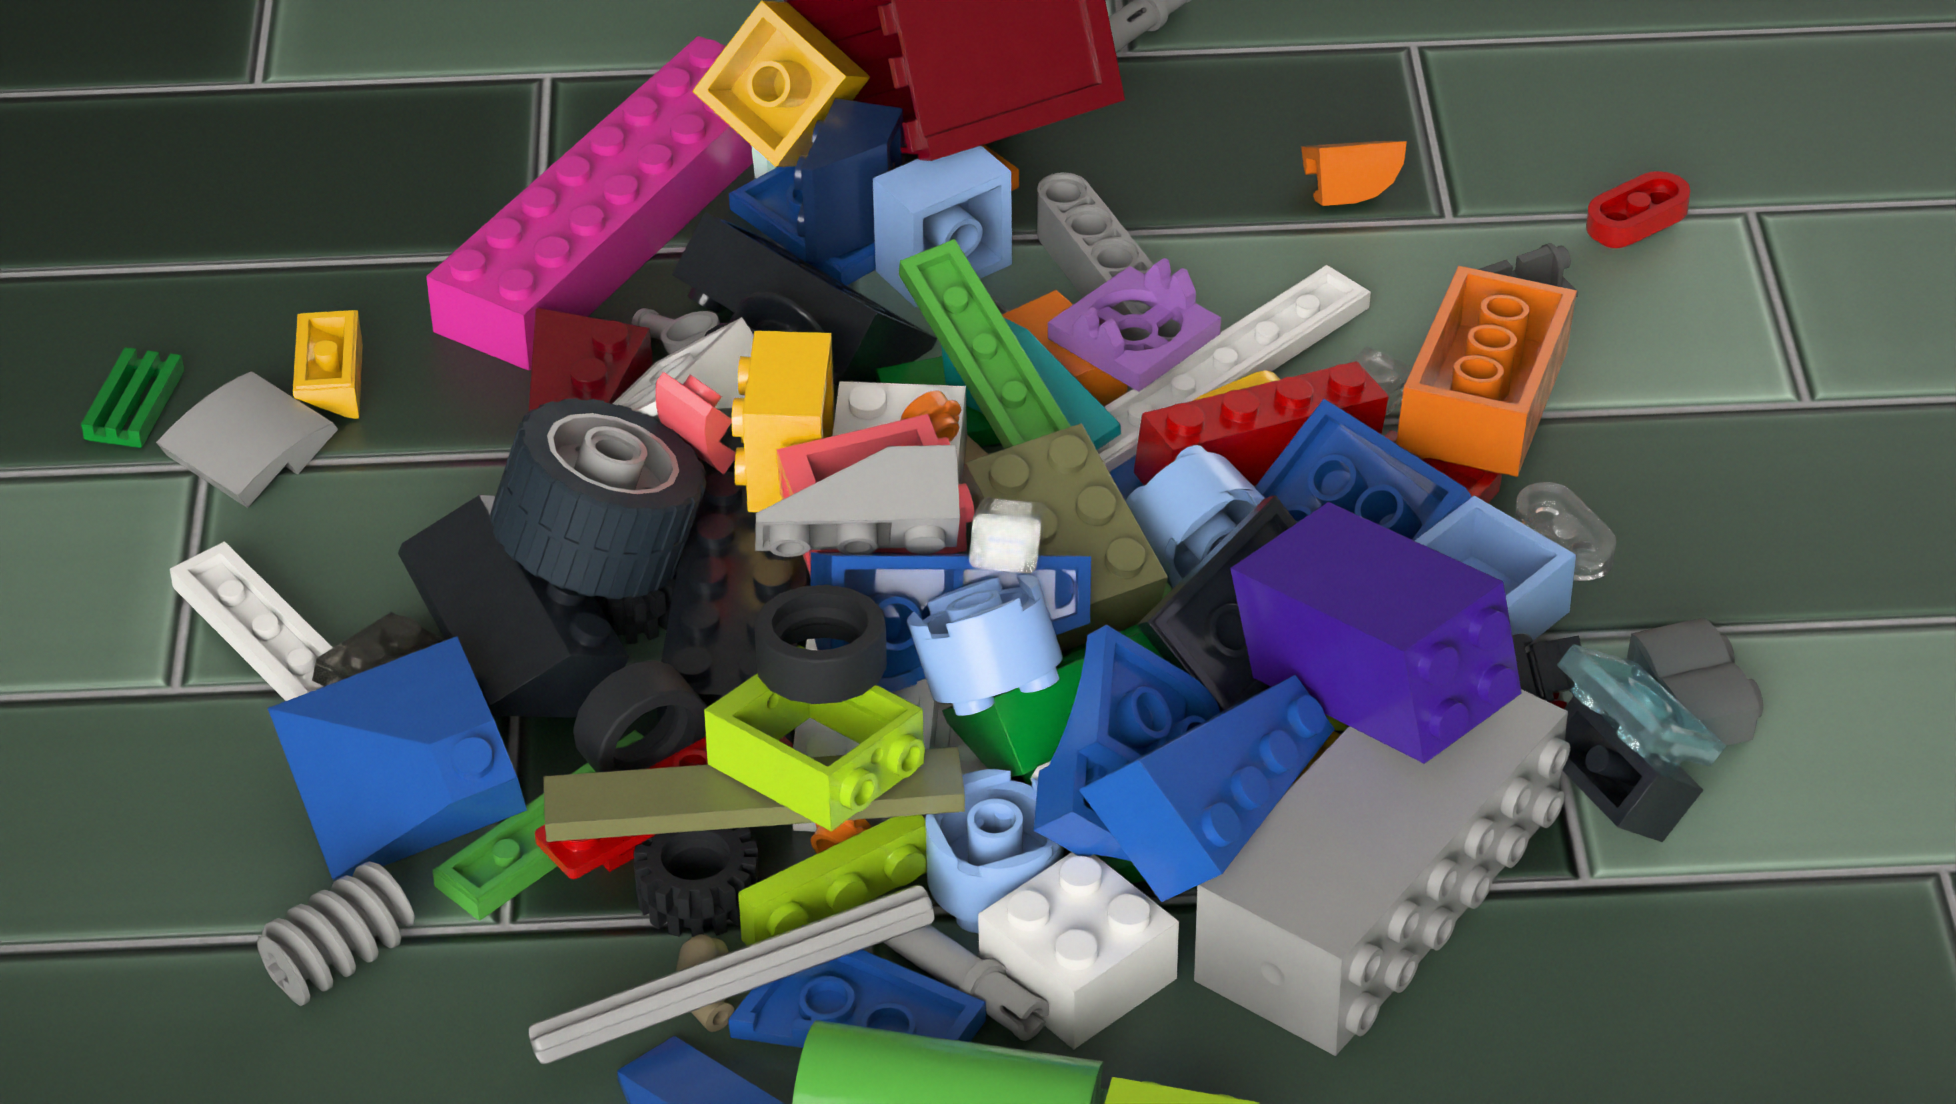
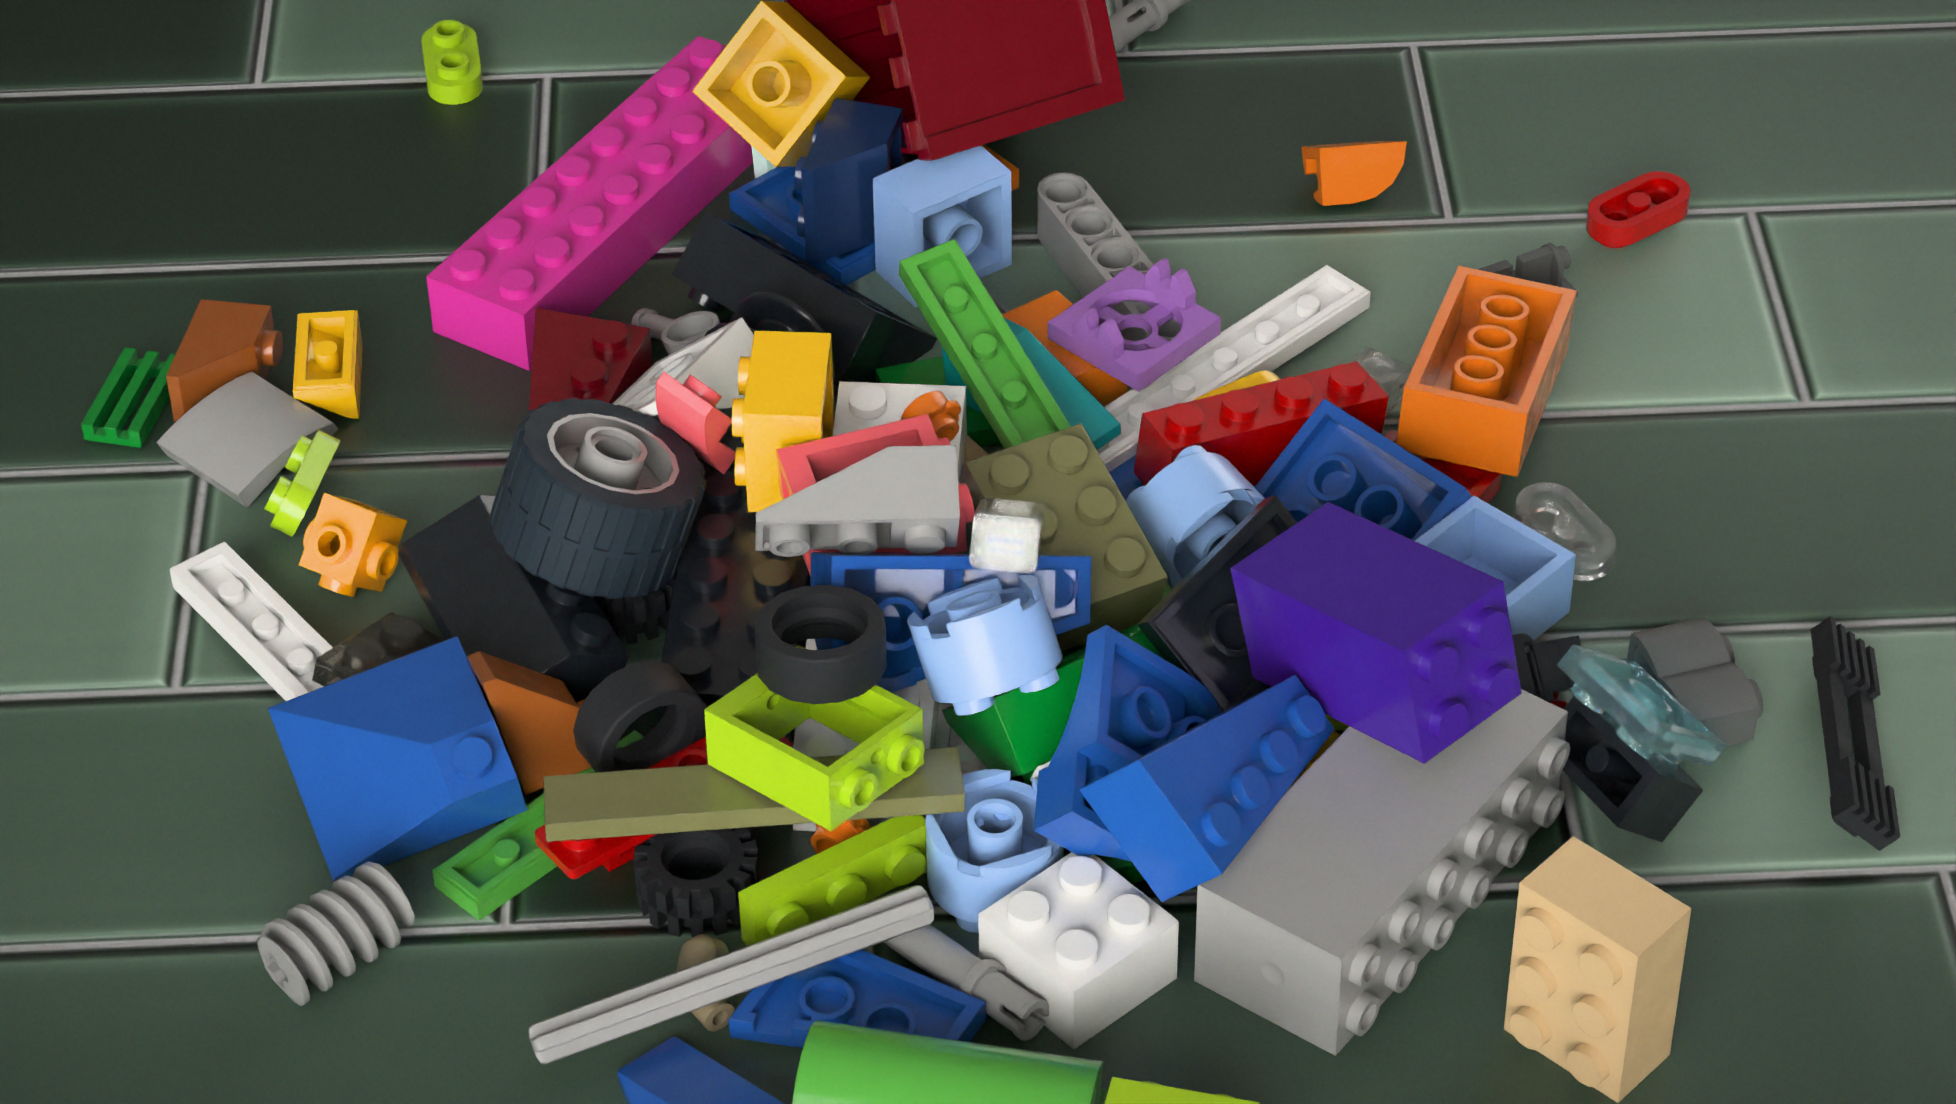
none -> dark orange slope [166,299,283,422]
none -> lime plate [264,429,341,537]
none -> light orange brick [299,493,408,597]
none -> lime plate [421,20,483,105]
none -> dark orange slope [467,651,591,795]
none -> tan brick [1504,836,1691,1103]
none -> black container [1810,616,1900,851]

